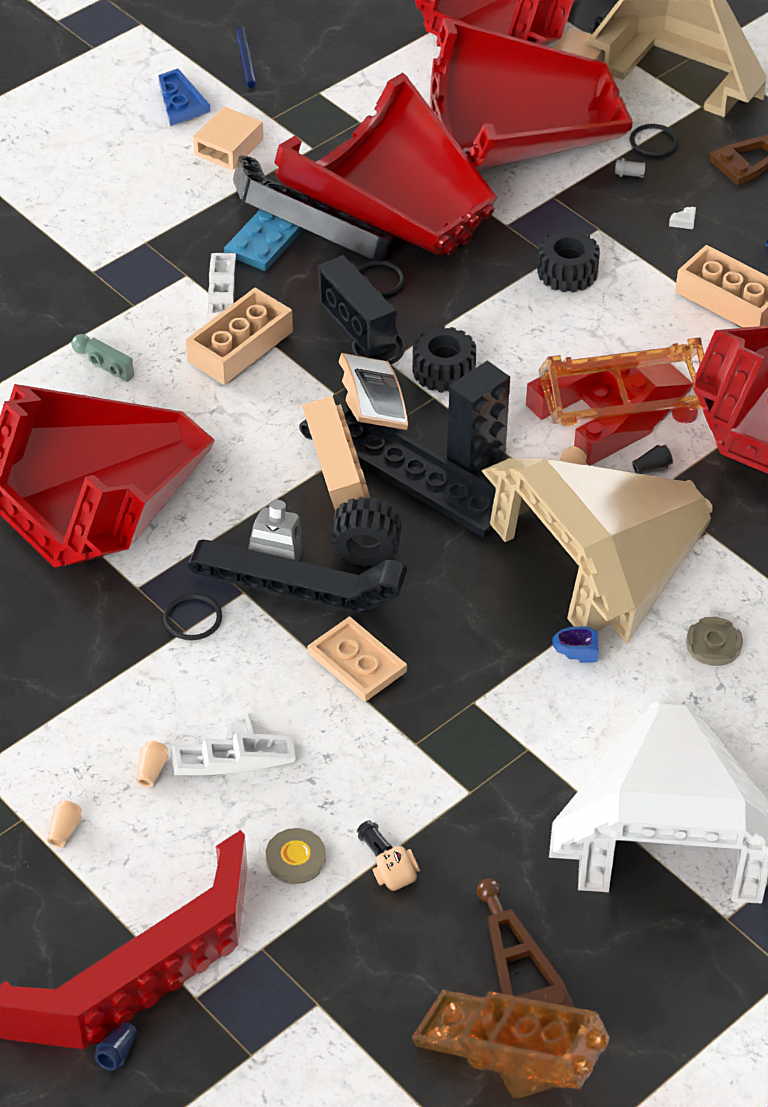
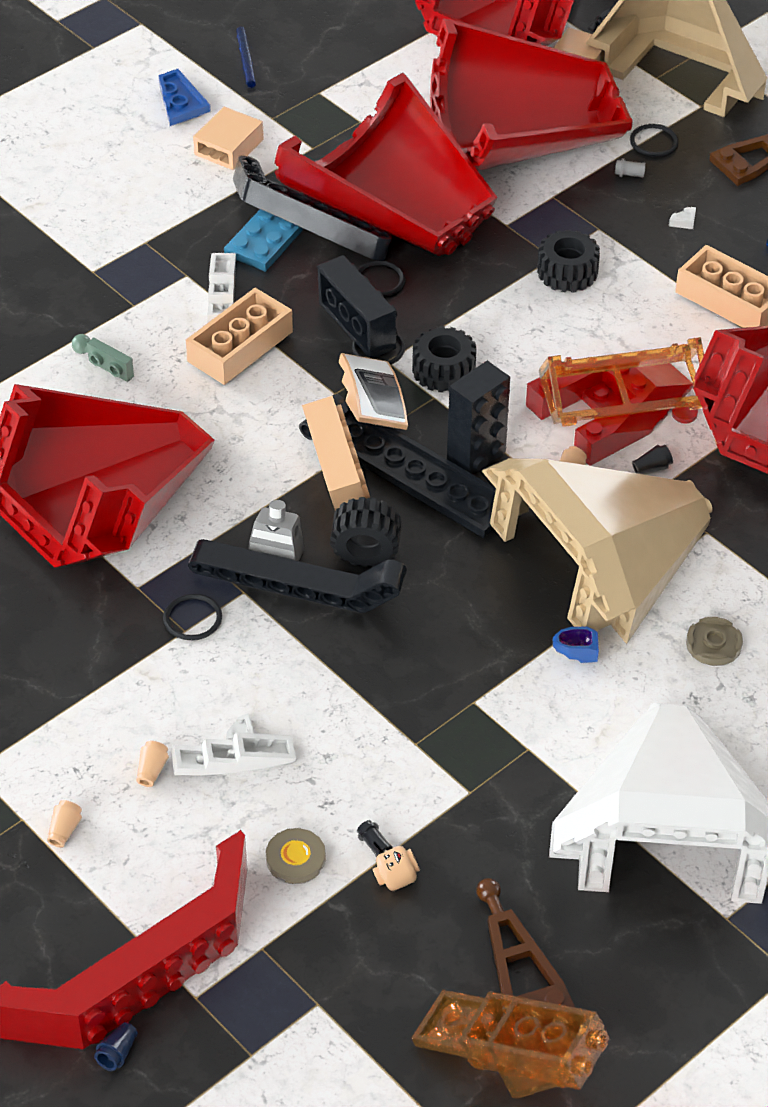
light nougat plate [308,616,407,702] -> none

